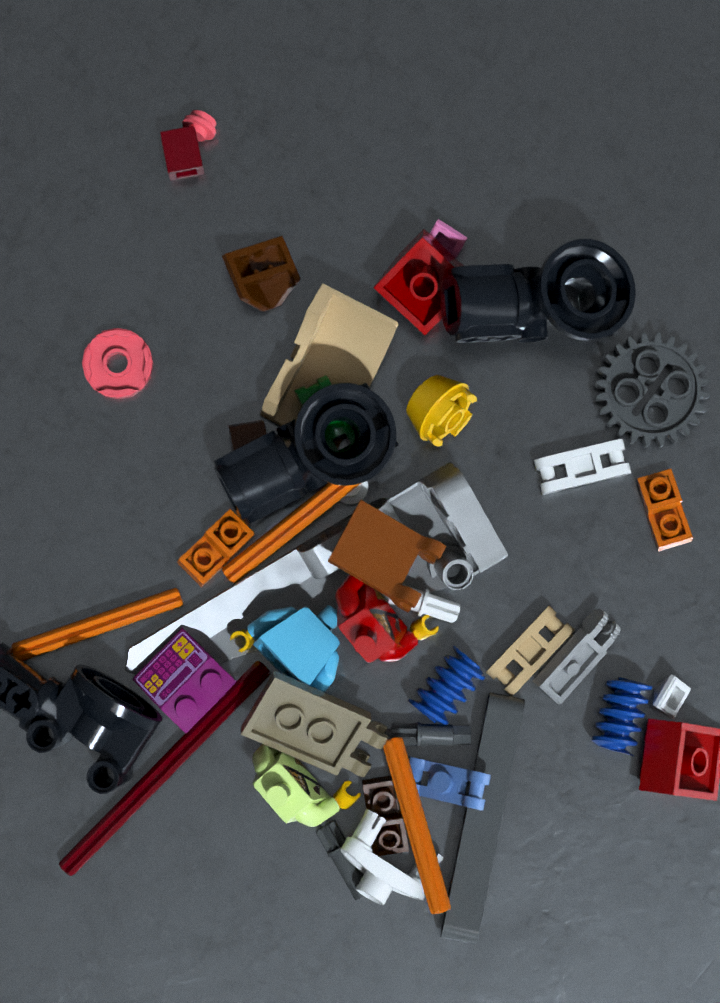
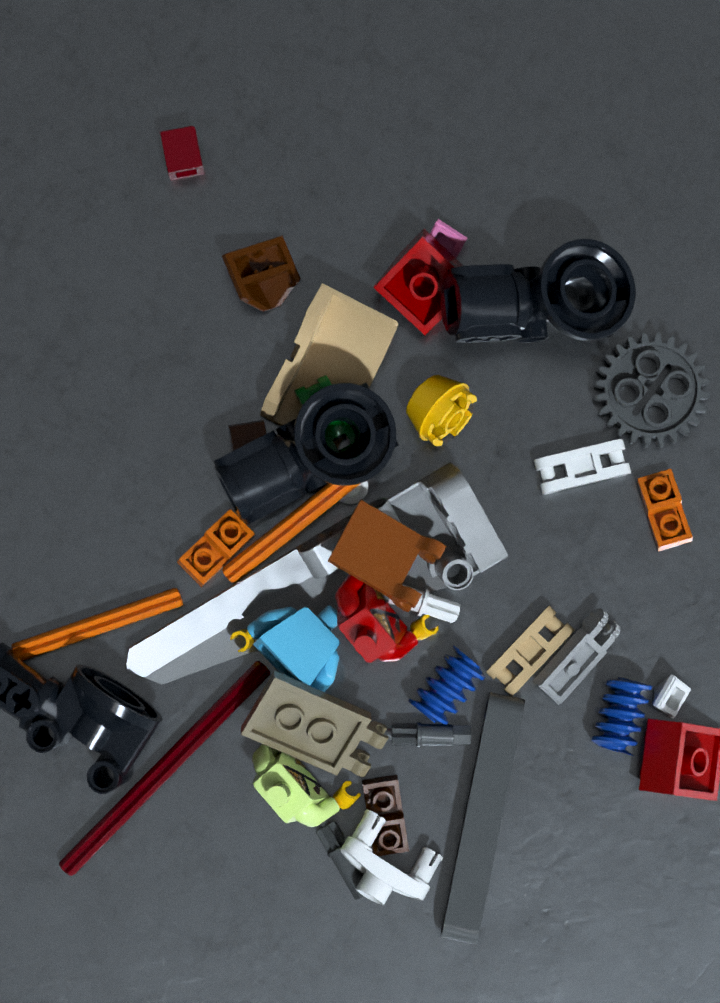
coral tile [82,328,154,399] -> none
magenta slope [132,628,237,734] -> none
coral plate [182,110,217,142] -> none
orange axle [383,737,451,914] -> none
medium blue plate [408,756,491,811] -> none

